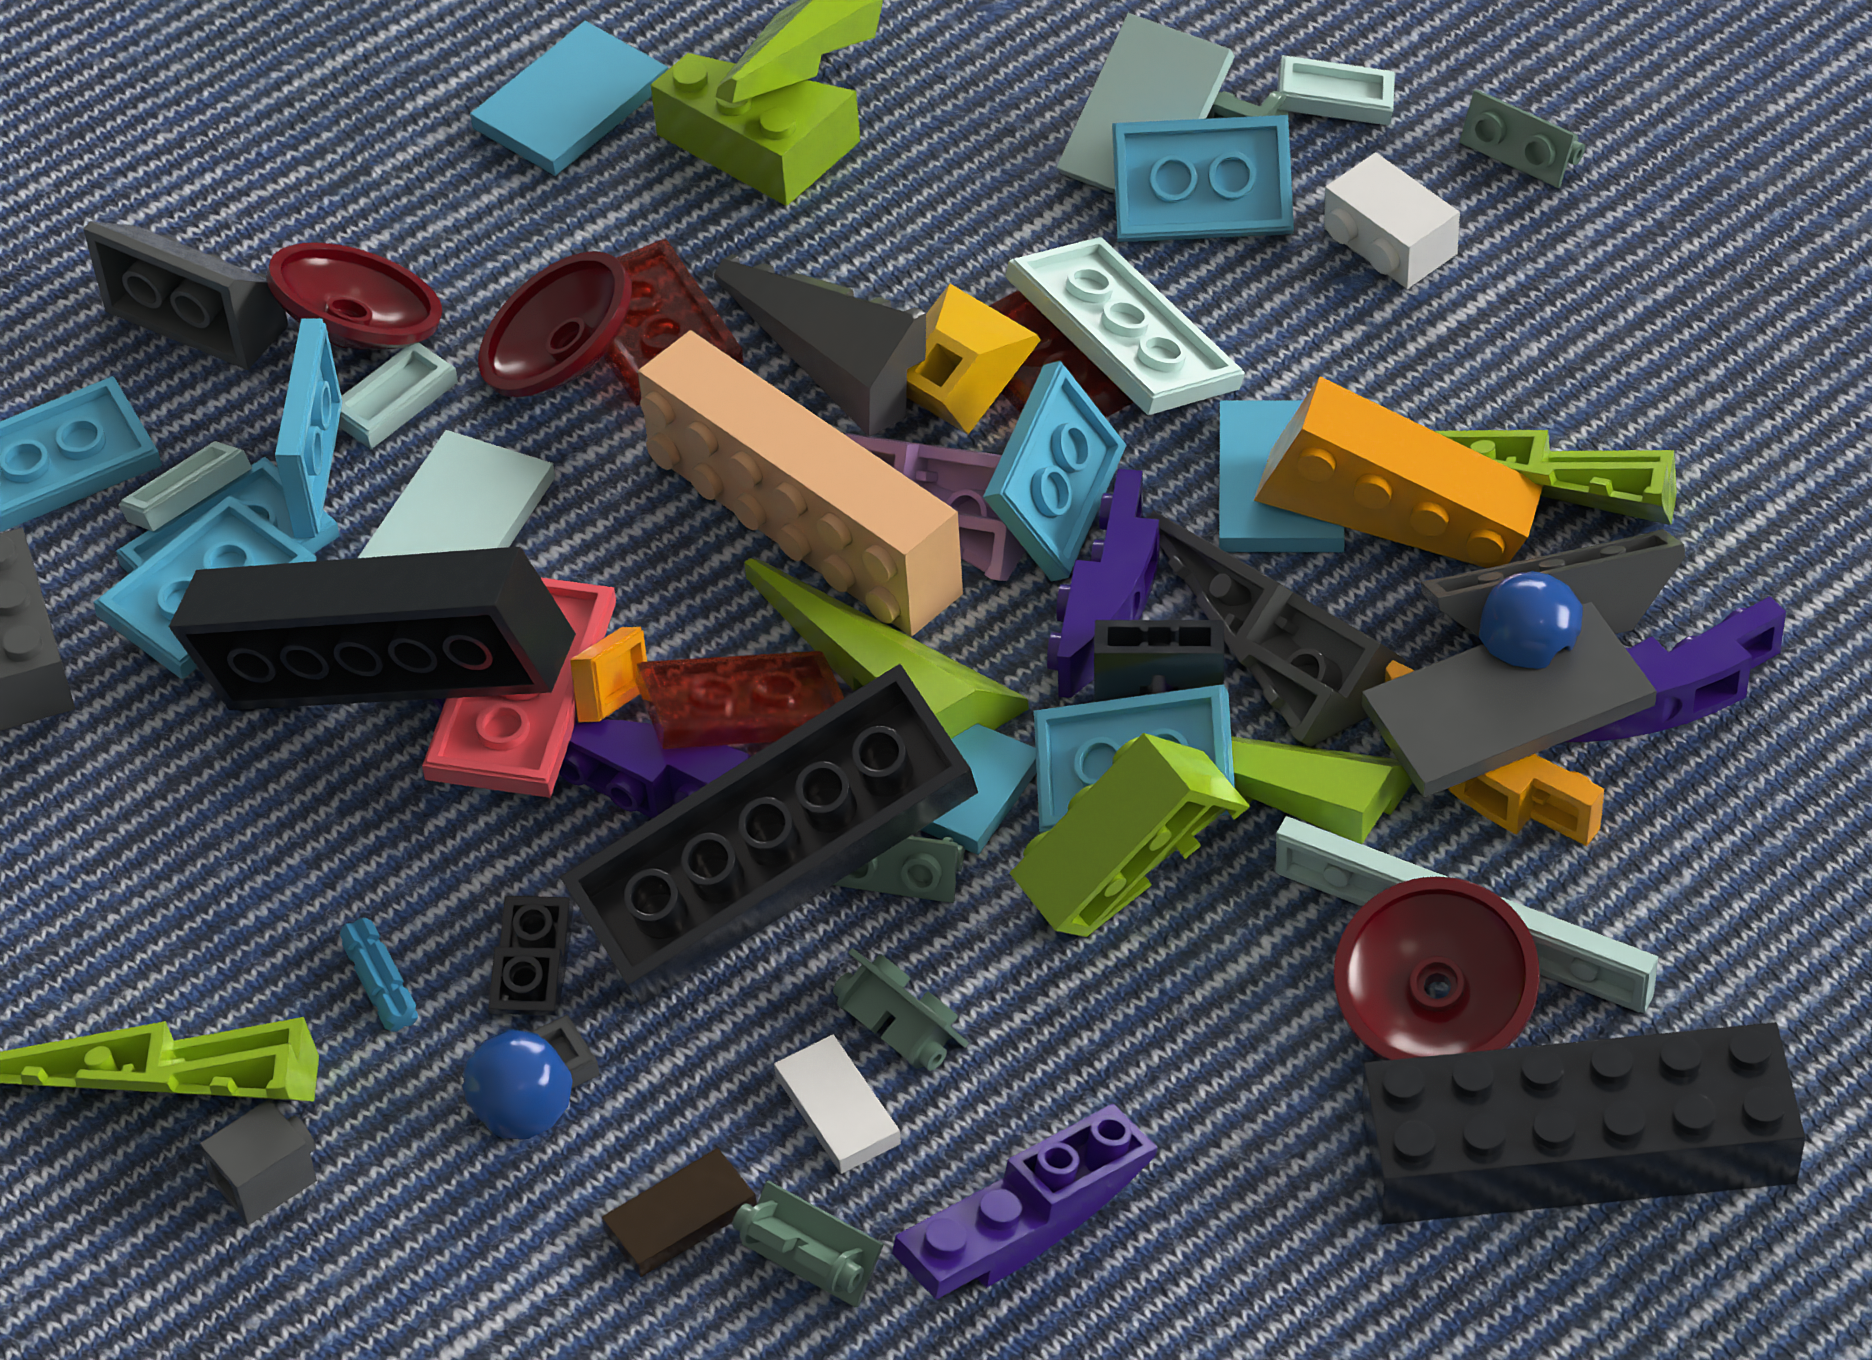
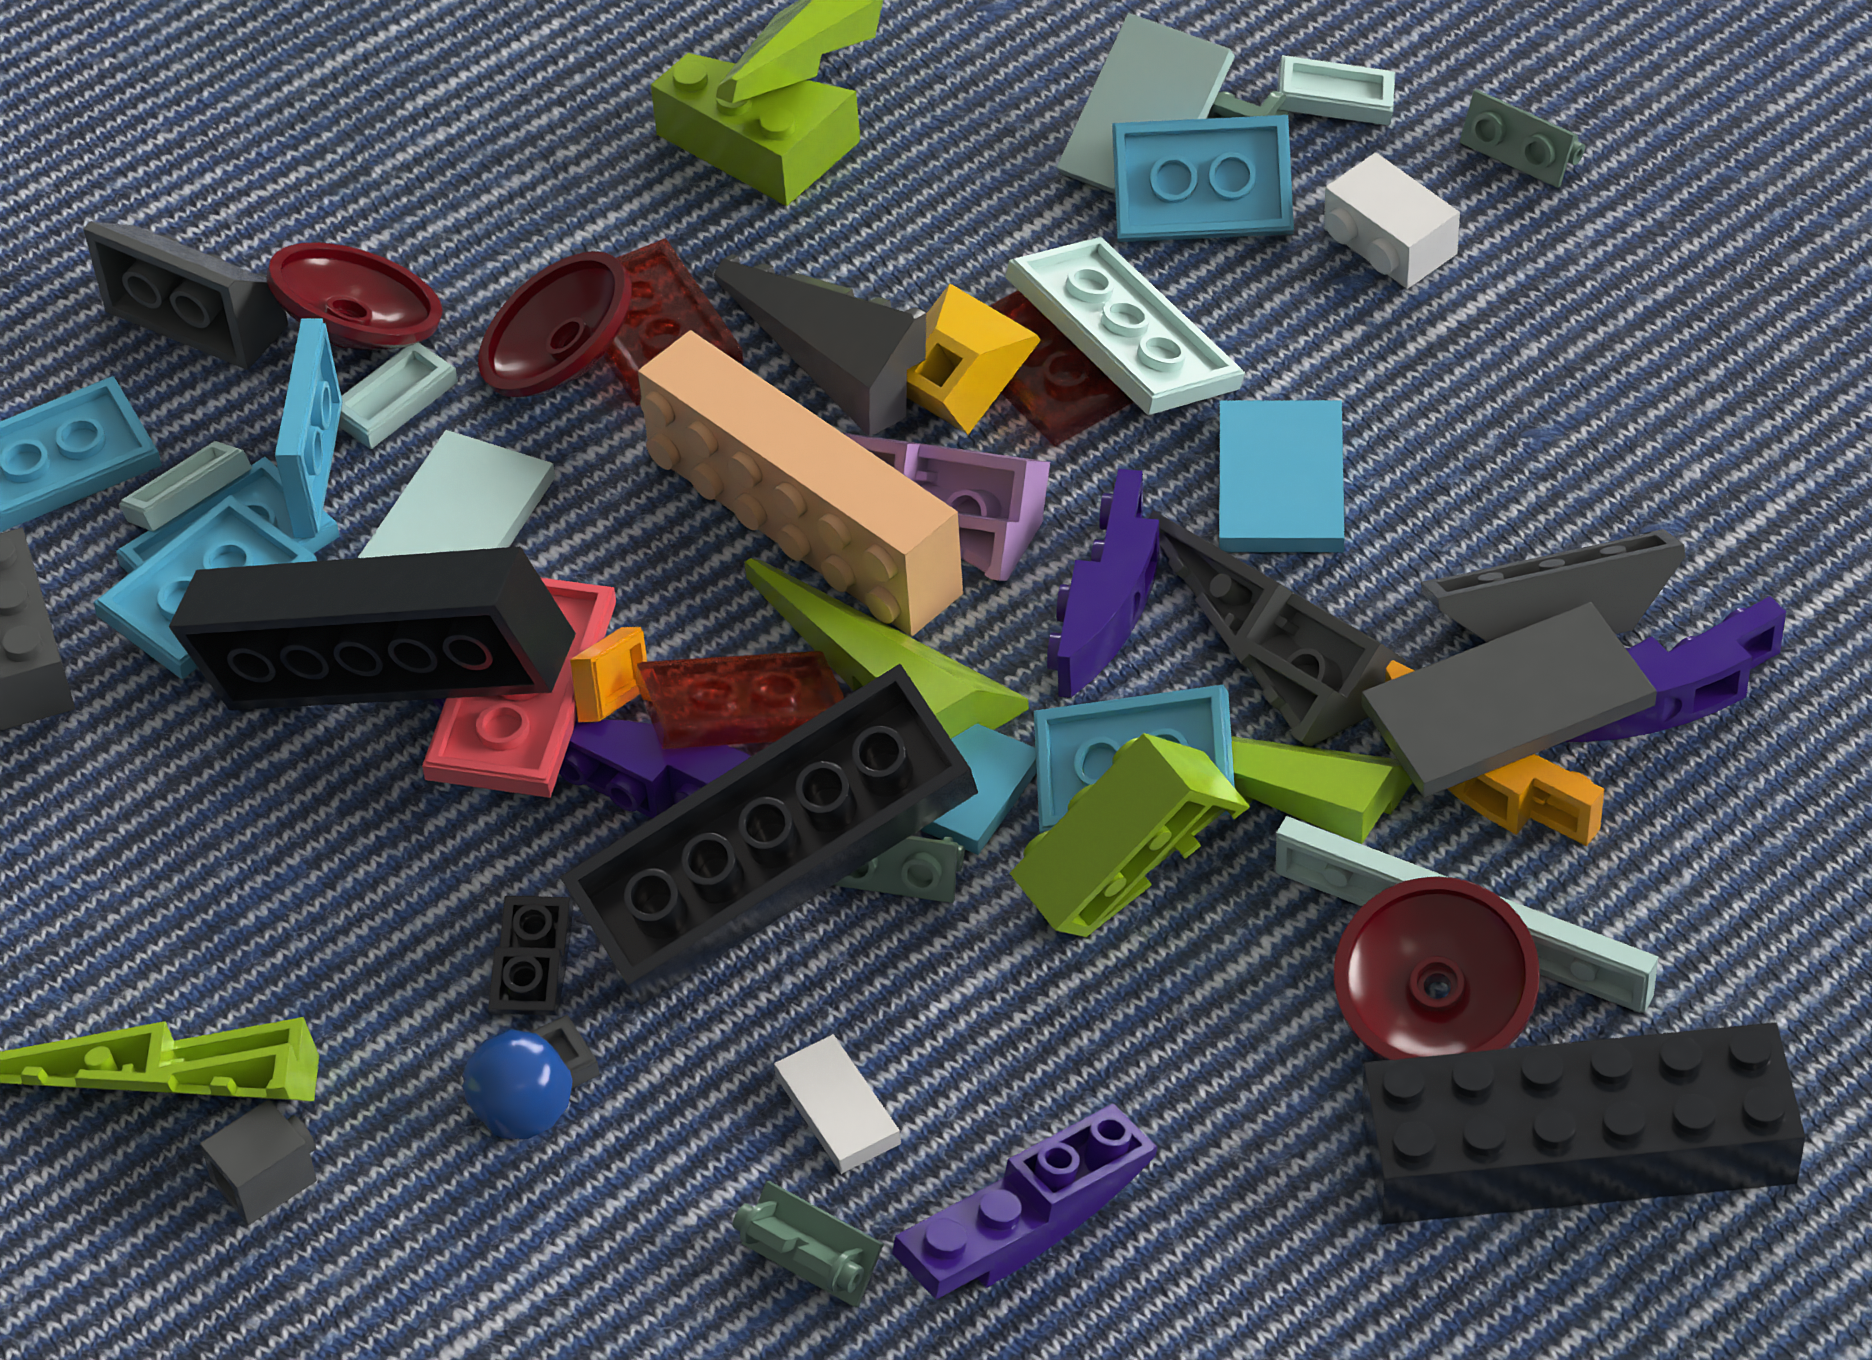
dark azure axle [339,918,418,1032] -> none
medium azure tile [470,21,668,176] -> none
dark brown tile [601,1148,757,1277] -> none
sand green hinge [833,948,969,1071] -> none
medium azure tile [983,361,1126,582] -> none
black brick [1094,620,1224,702] -> none
light orange wedge [1254,376,1543,568] -> none
lime wedge [1435,430,1677,525] -> none
blue hair [1479,571,1583,669] -> none

